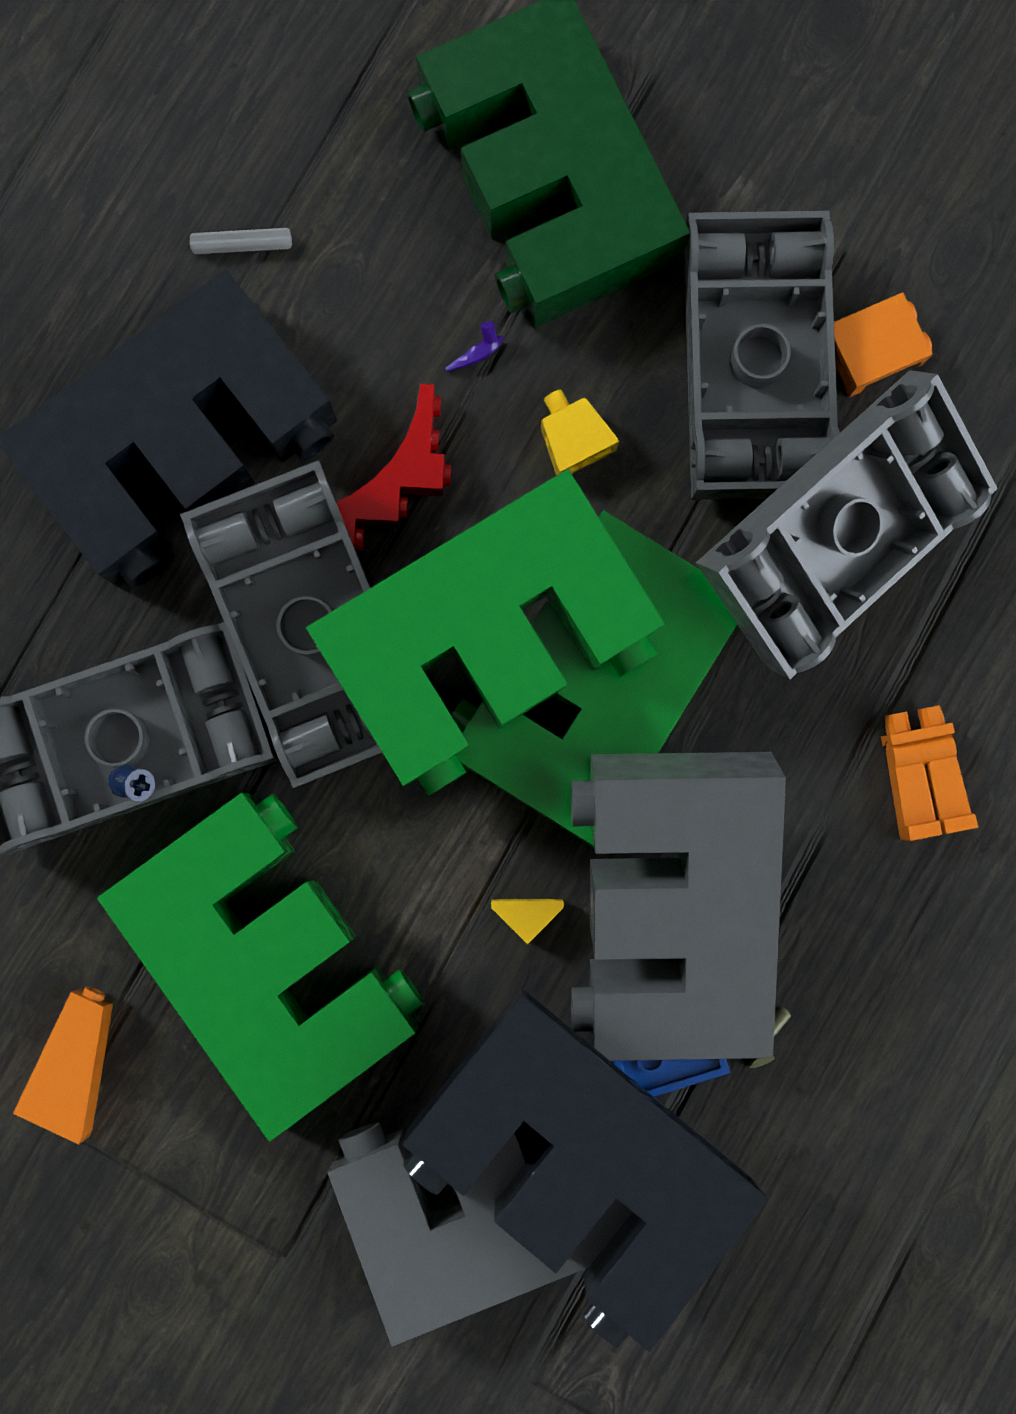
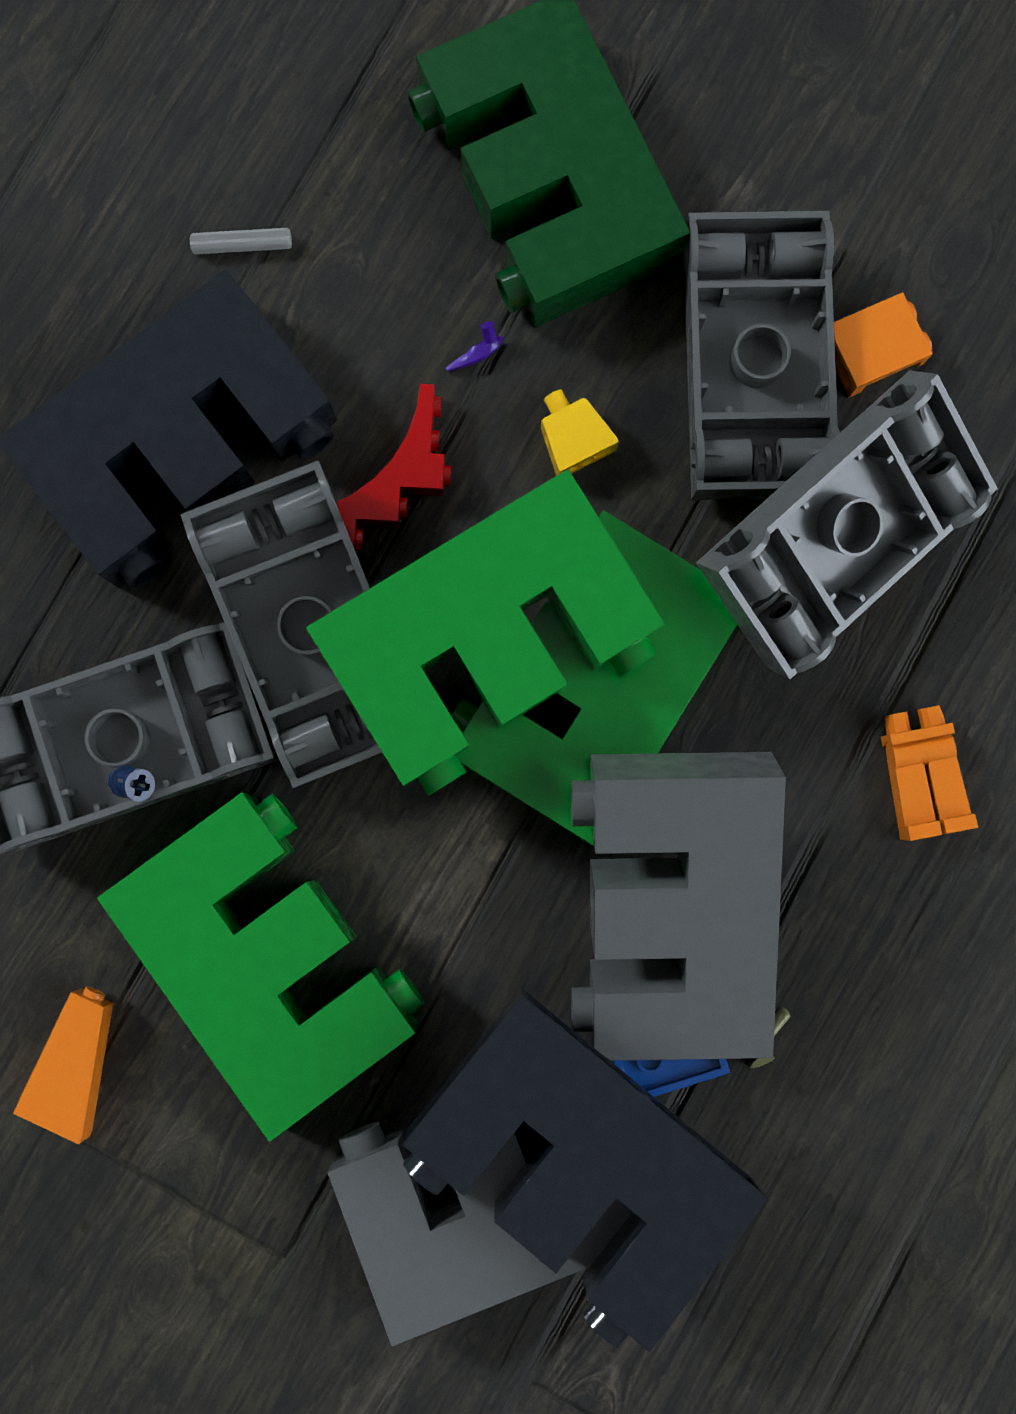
yellow slope [491,899,564,944] -> none

